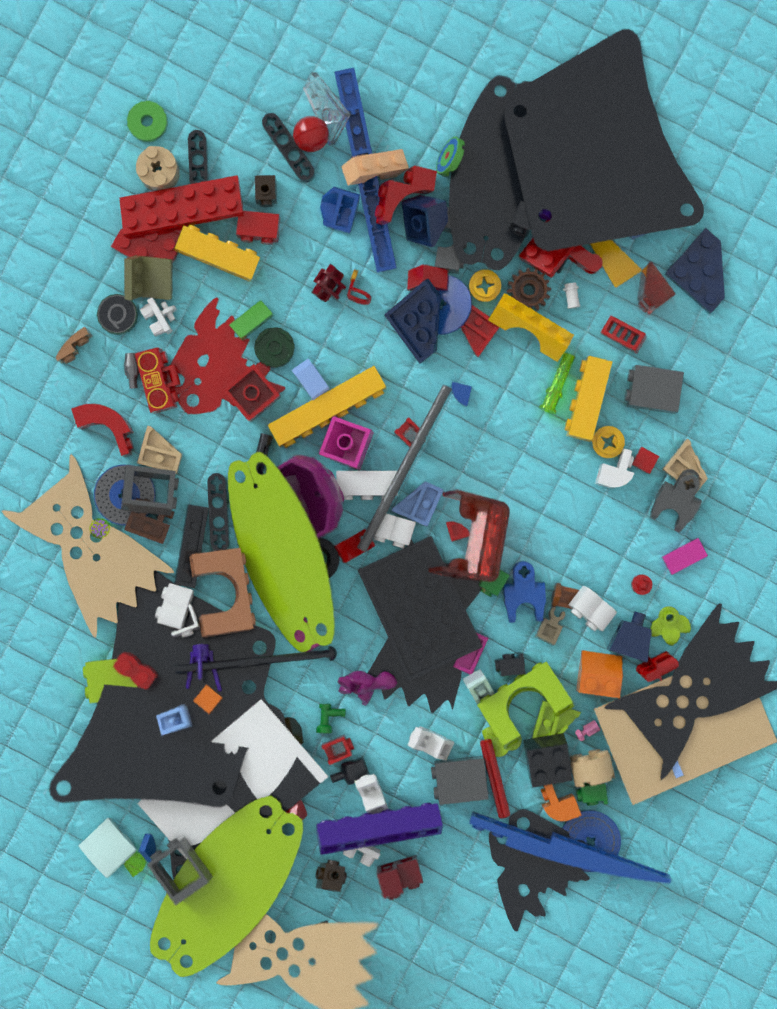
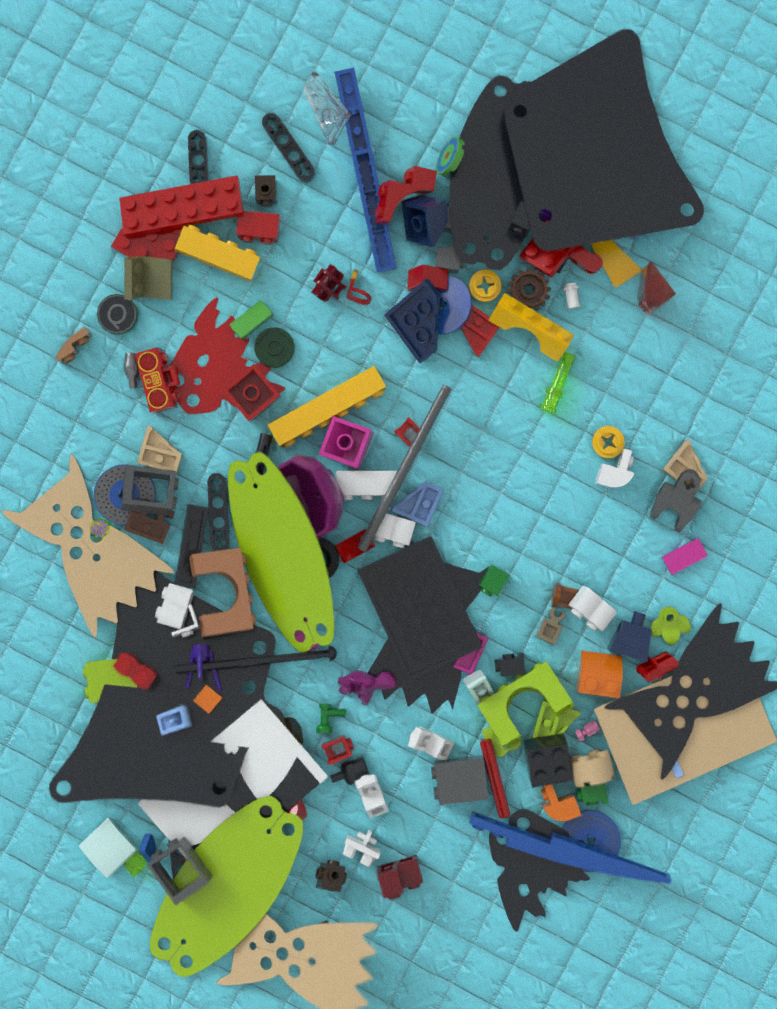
red arch [71,404,134,457] -> none
bright green tile [127,101,168,142] -> none
tan brick [136,146,180,191] -> none
white hips [140,298,177,336] -> none
light blue slope [292,359,330,400] -> none
red piece [293,116,329,152] -> none
dark purple brick [316,803,443,855] -> none
blue slope [320,187,360,233] -> none
light nougat arch [341,149,409,186] -> none
clear red windscreen [428,489,510,582] -> none
red tile [446,522,471,542] -> none
blue tile [451,382,472,407] -> none
blue piece [503,561,546,623] -> none
yellow brick [564,356,612,442] -> none
red slope [600,315,647,354] -> none
dark grey brick [624,365,684,414] -> none
red tile [631,574,652,595] -> none
red tile [632,447,659,474] -> none
dark blue plate [665,228,725,314] -> none

